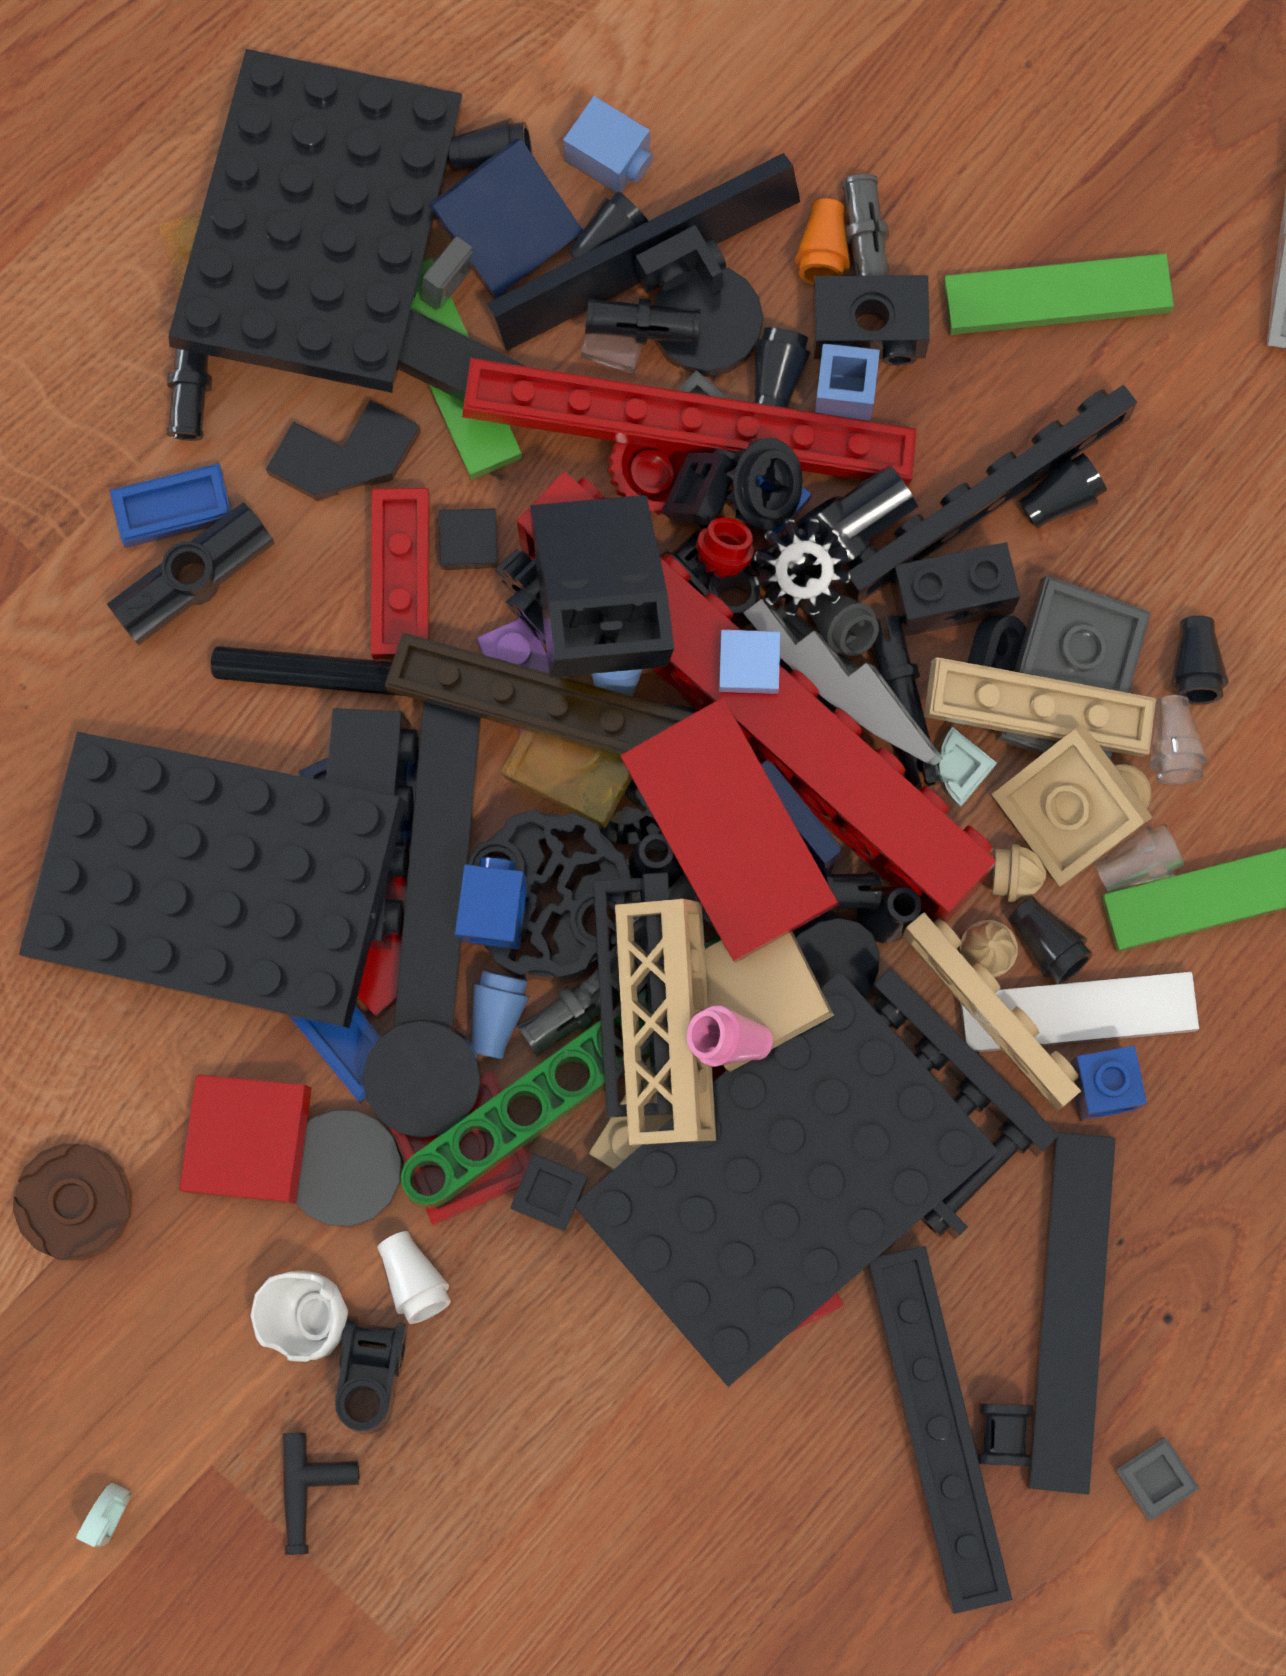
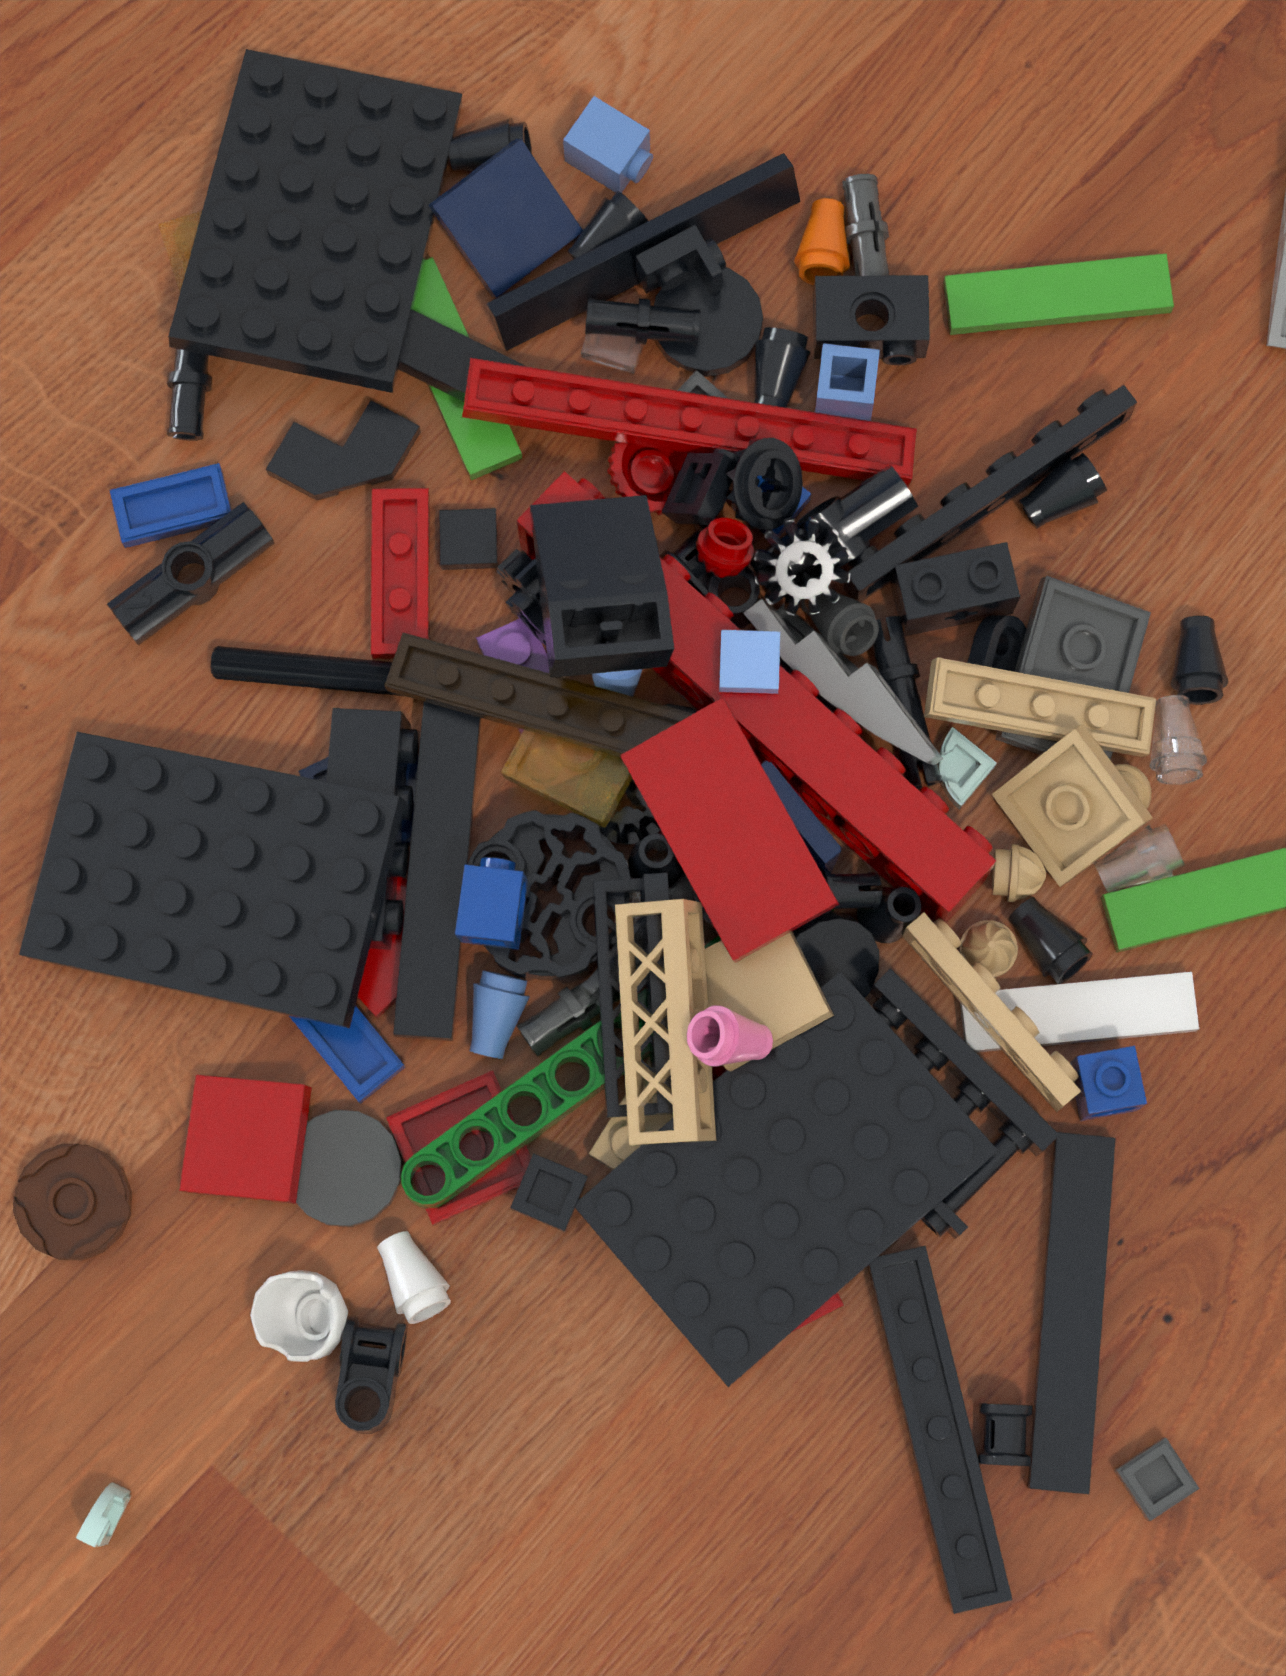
black piece [283,1433,360,1555] -> none
black tile [363,1019,481,1138] -> none
dark grey tile [420,236,473,310] -> none

